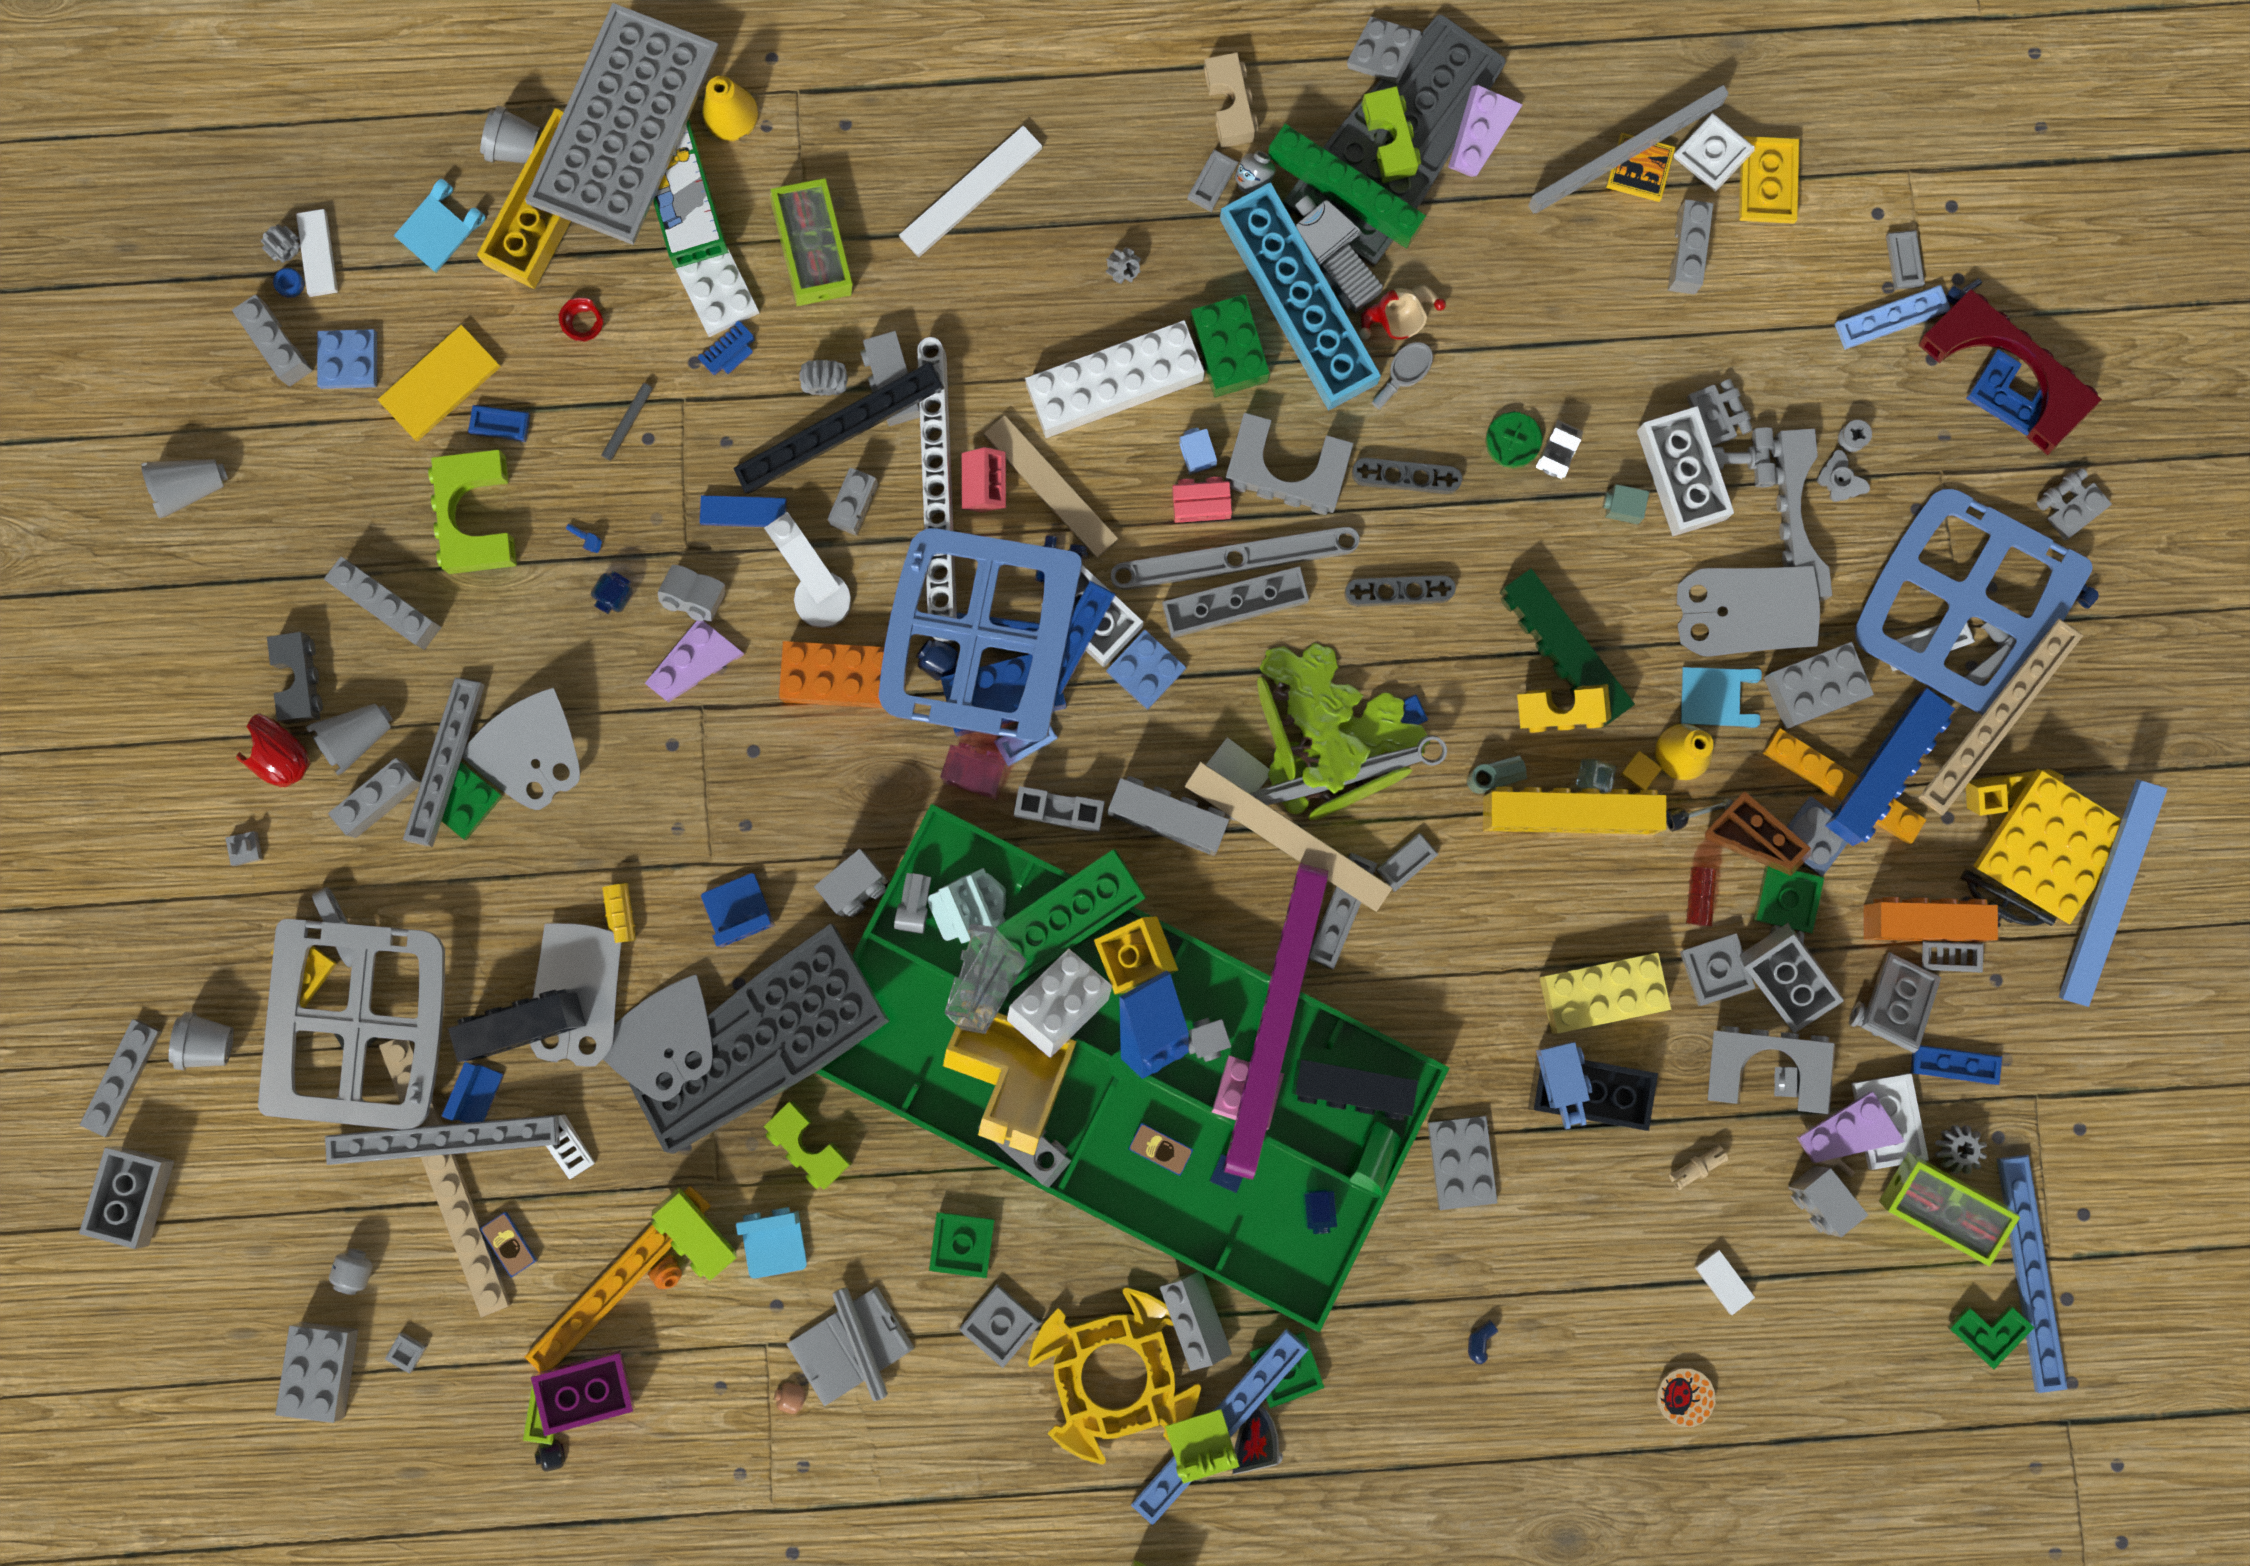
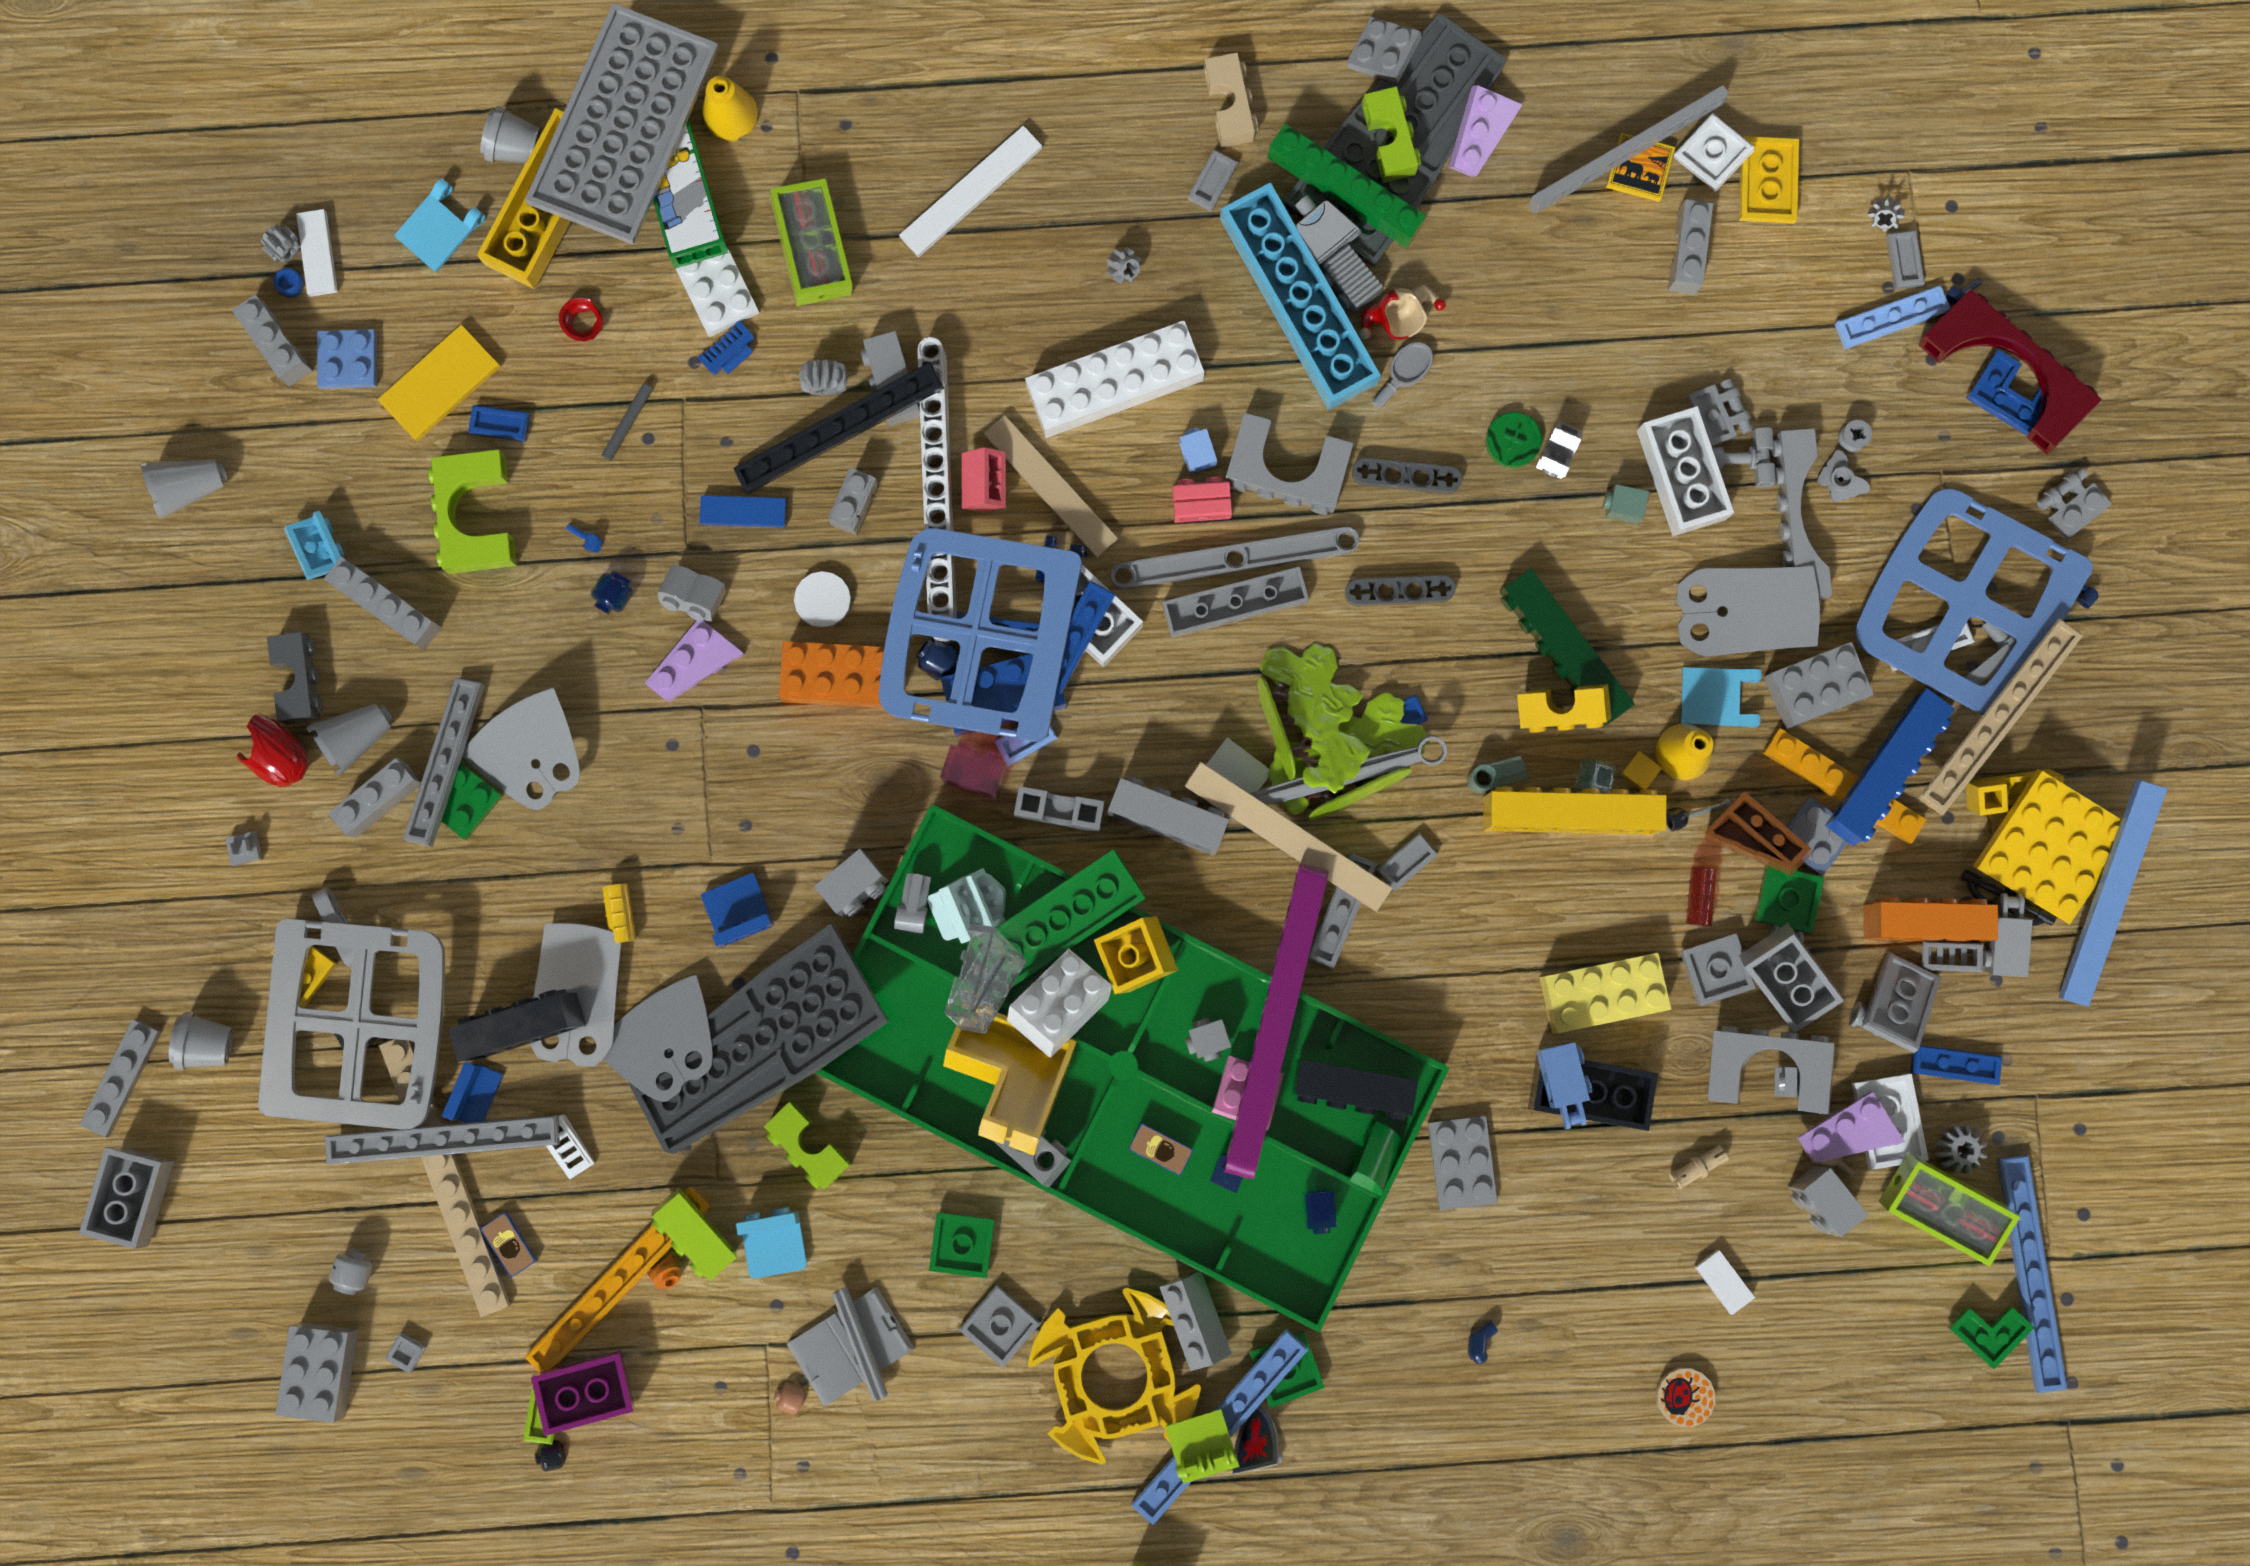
white slope [764,512,840,604] -> none
medium blue plate [1106,630,1186,710] -> none
blue slope [1119,970,1189,1079] -> none
green brick [1190,294,1270,398] -> none
light grey head [1235,151,1276,194] -> none
none -> medium azure bracket [284,510,344,580]
none -> light grey gear [1868,194,1905,232]
none -> light grey brick [1983,893,2033,977]

